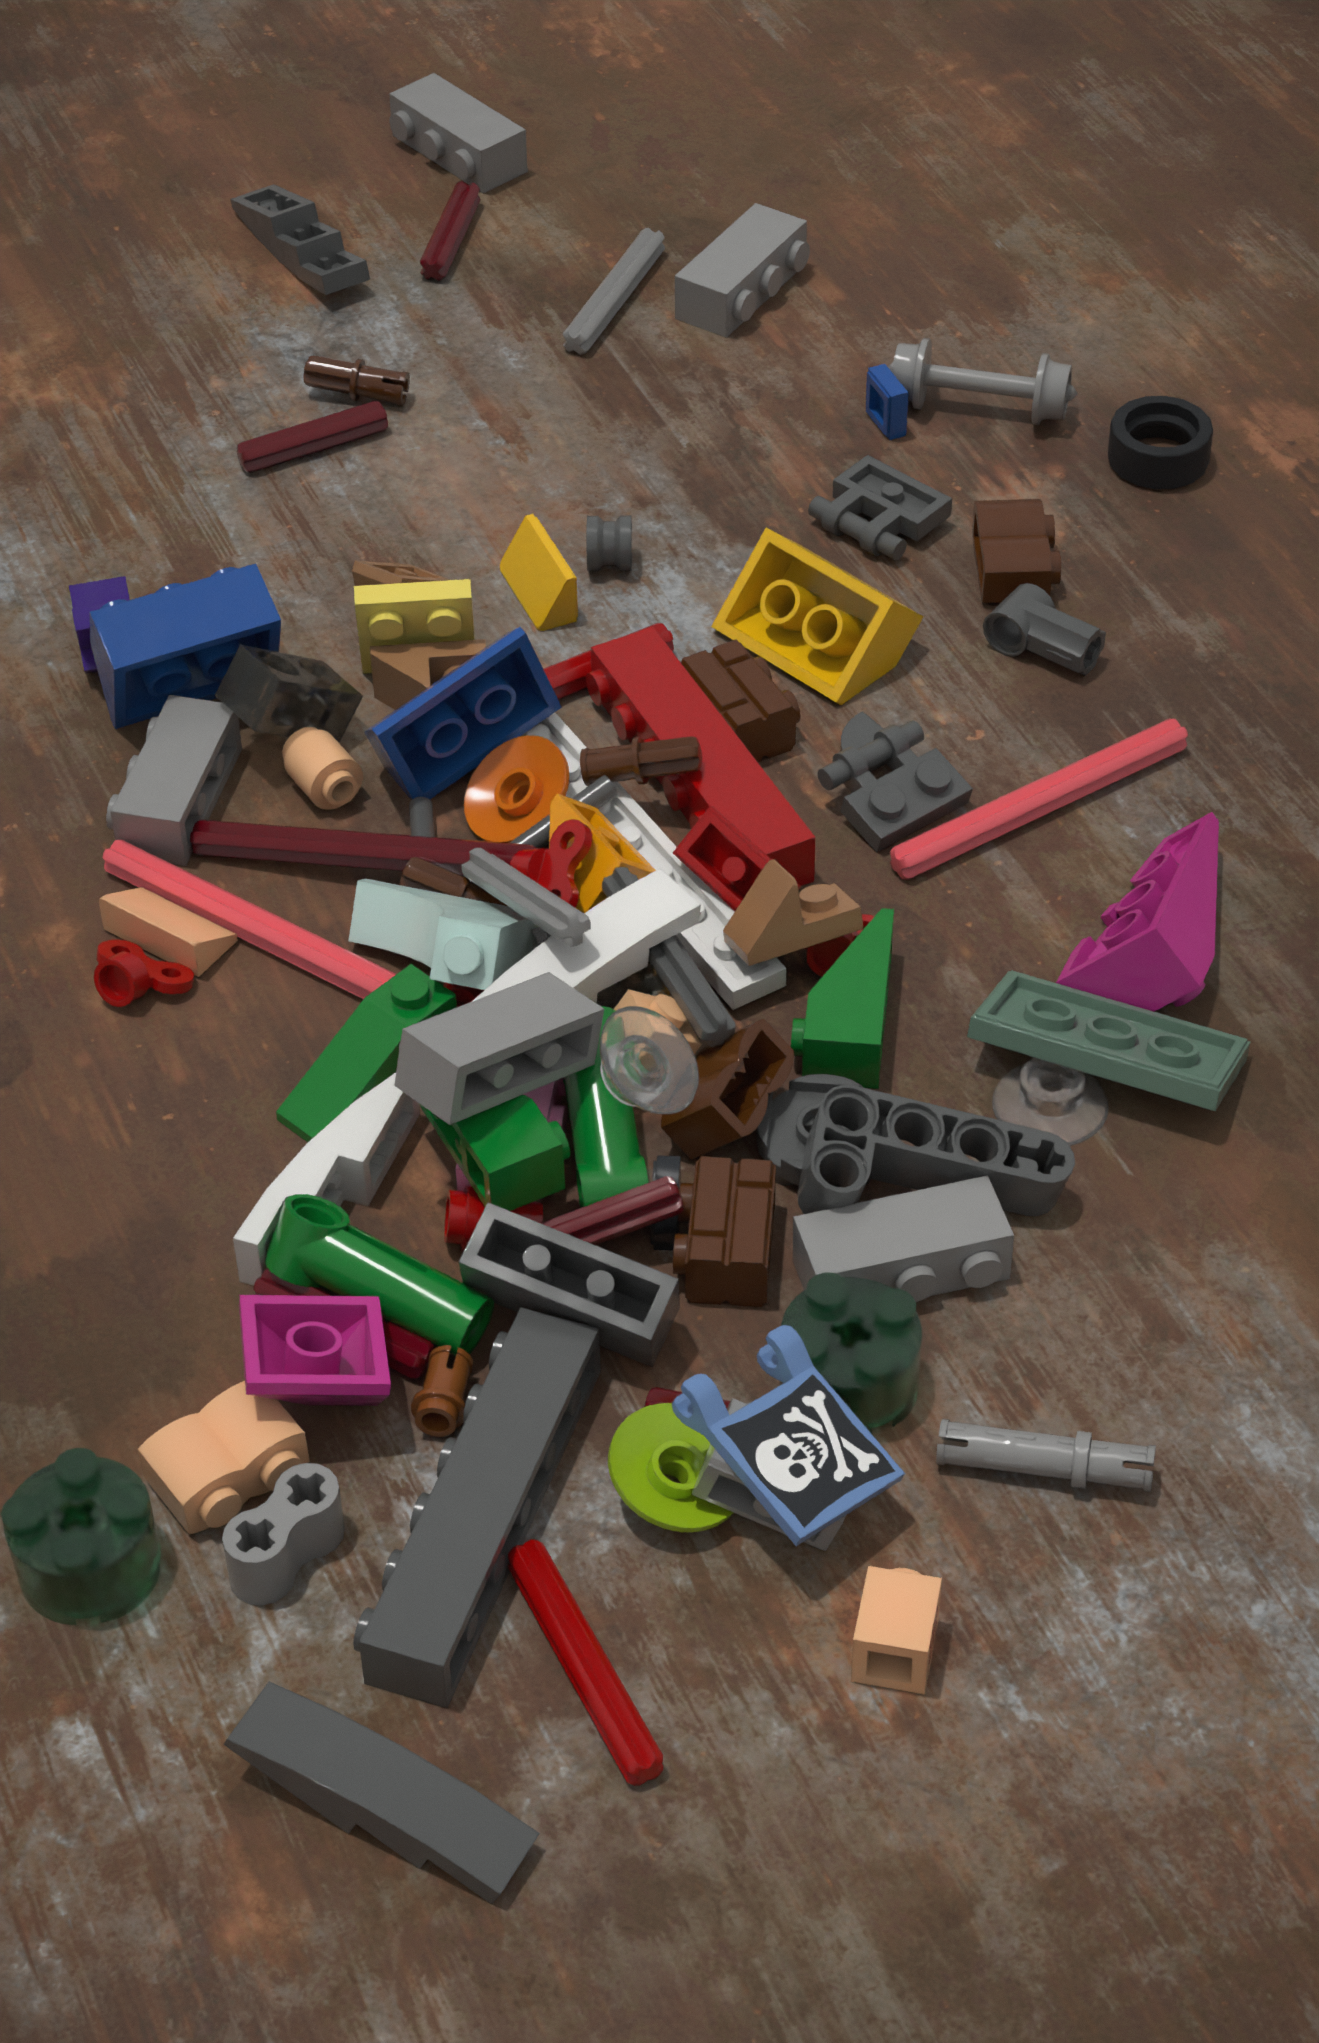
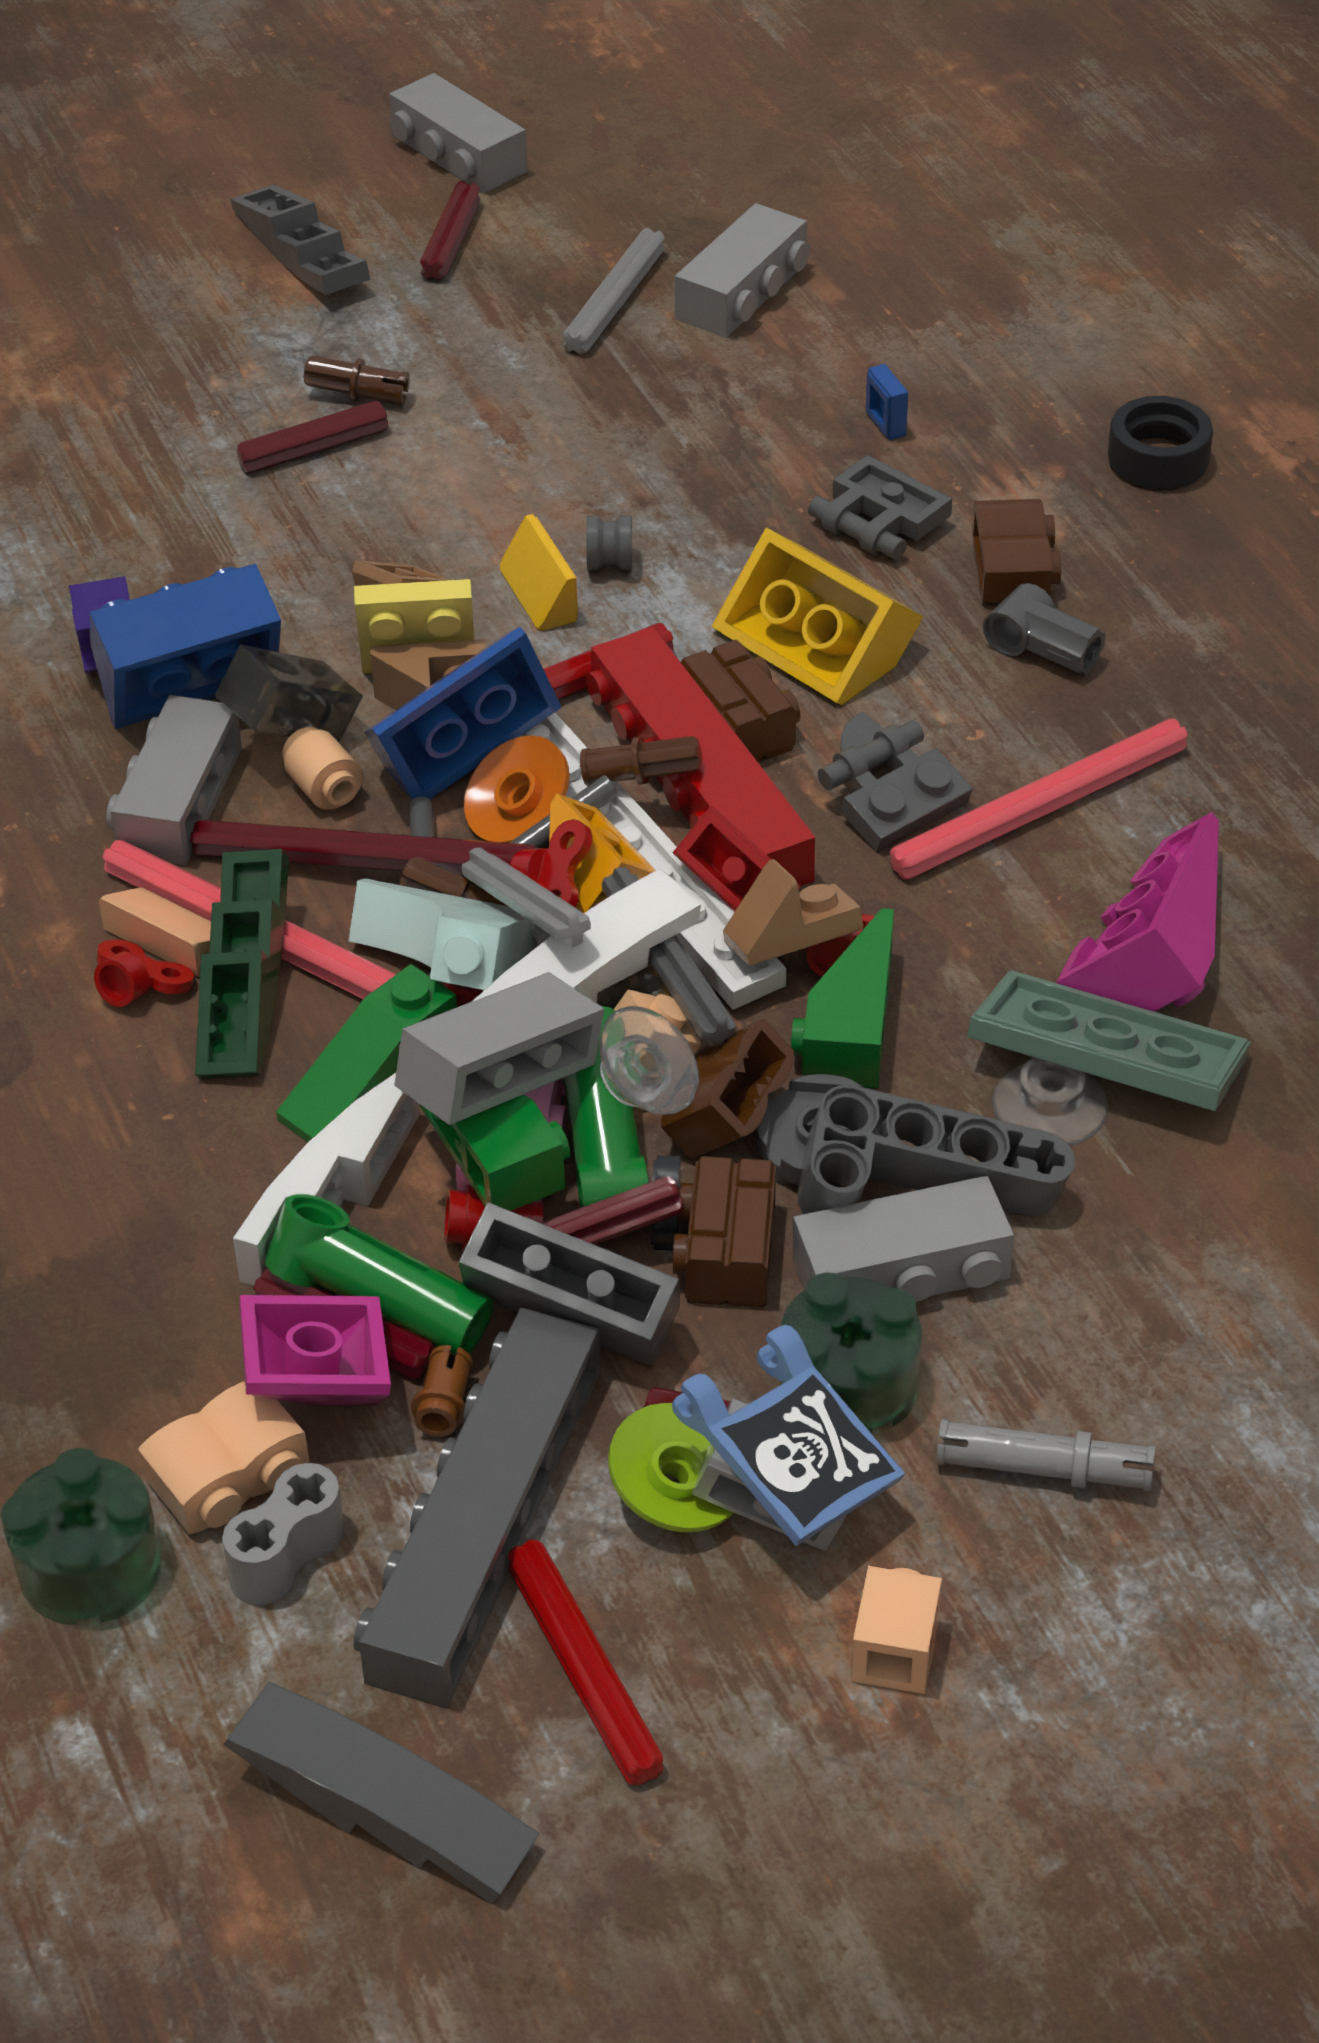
light grey piece [888,338,1078,425] -> none
none -> dark green slope [195,849,289,1079]

